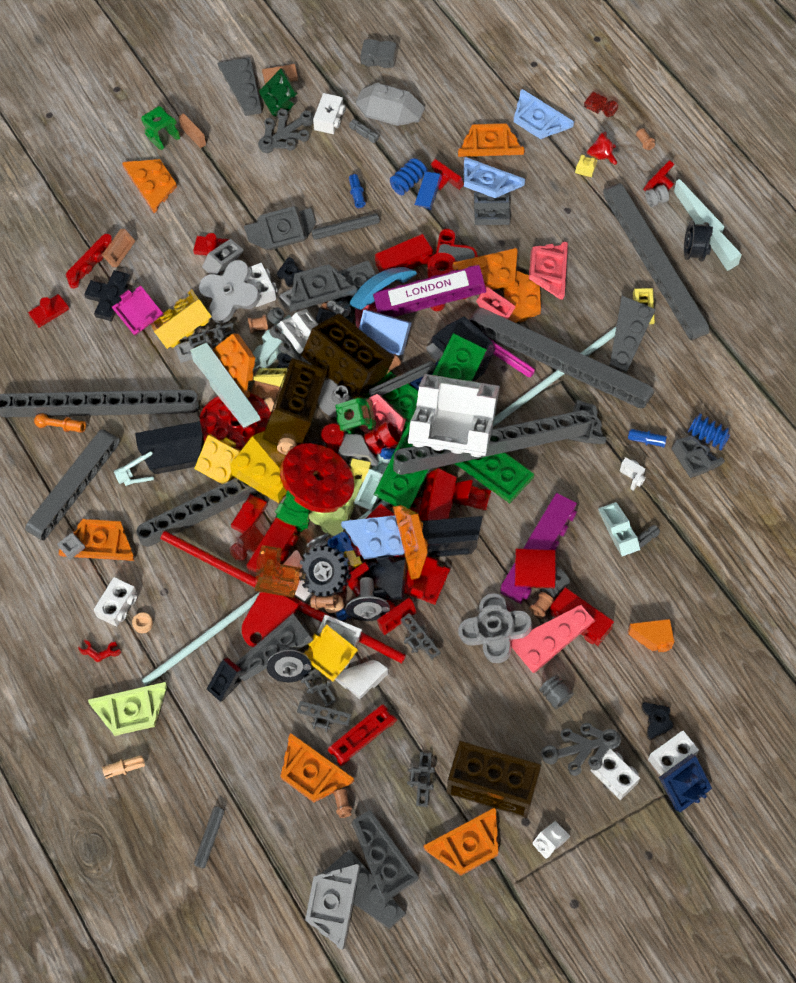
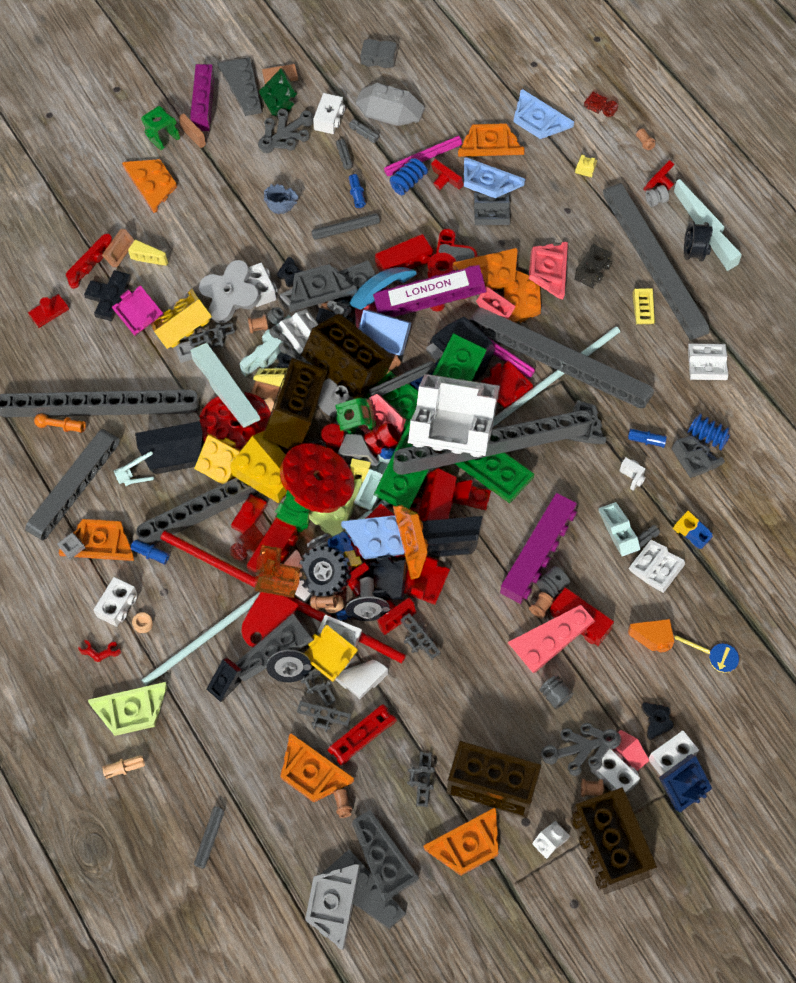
red tile [193,233,229,256] -> none
light grey slope [202,239,244,276] -> none
orange wing [212,334,256,397] -> none
dark grey piece [244,206,316,250] -> none
light nougat tile [277,438,297,456] -> none
blue slope [414,172,442,210] -> none
light grey plant [458,594,532,663] -> none
red slope [515,548,555,589] -> none
red animal [587,131,617,165] -> none
dark grey wing [609,296,656,373] -> none
none -> light yellow slope [128,240,168,266]
none -> blue axle [131,540,170,565]
none -> magenta brick [190,64,215,131]
none -> sand blue hair [264,184,298,214]
none -> dark grey axle [336,139,353,170]
none -> dark pink axle [384,136,462,176]
none -> red piece [481,361,533,409]
none -> dark brown brick [570,787,657,895]
none -> clear smoke brick [574,244,613,289]
none -> nougat bush [581,779,604,797]
none -> coral slope [609,730,649,771]
none -> white slope [629,540,685,593]
none -> leg [673,511,713,549]
none -> blue piece [674,635,739,673]
none -> white slope [688,344,728,380]

